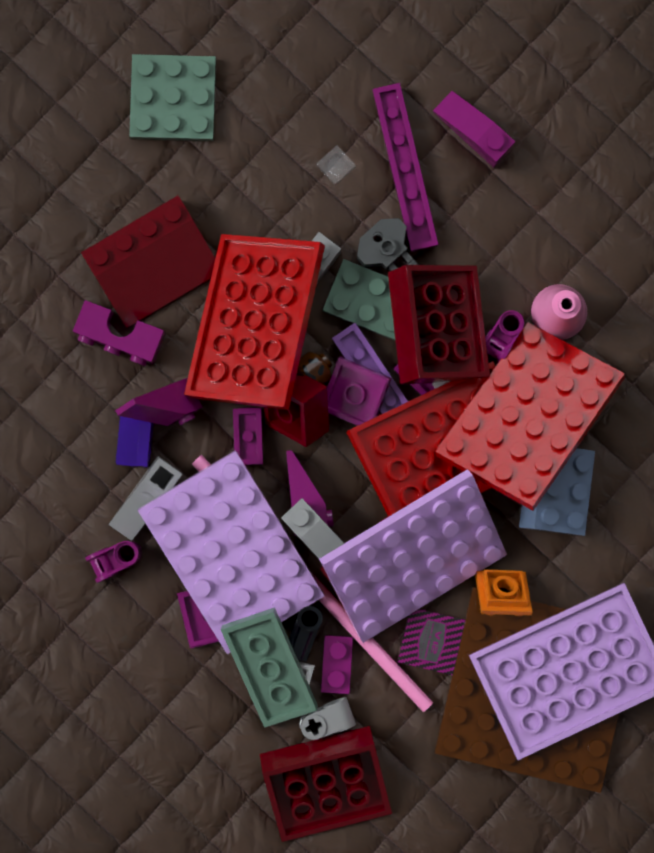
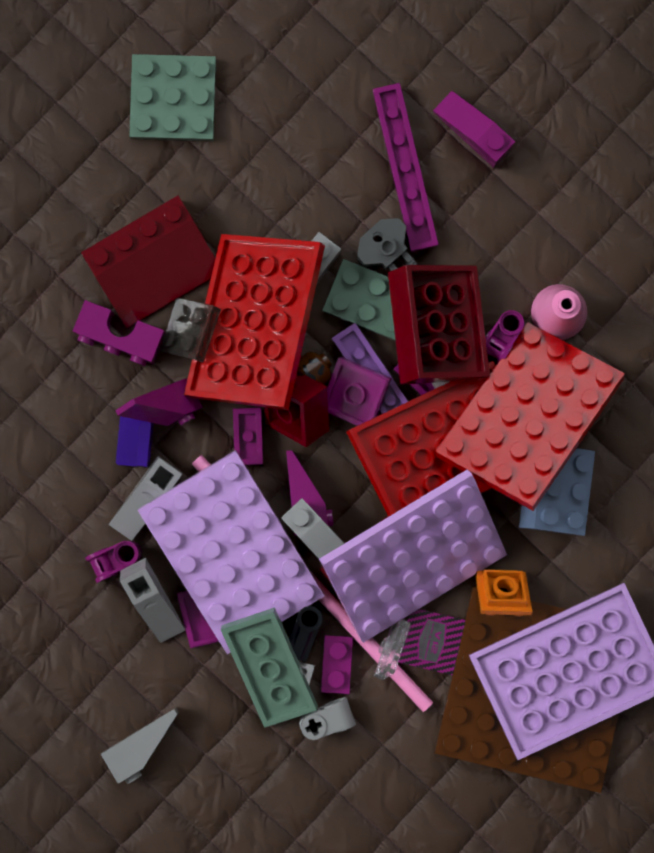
dark red slope [259,726,392,842] -> none
clear plate [316,145,356,186] -> none
none -> light grey slope [101,708,179,784]
none -> light grey slope [120,558,186,643]
none -> clear smoke plate [159,298,221,363]
none -> clear plate [374,619,411,680]

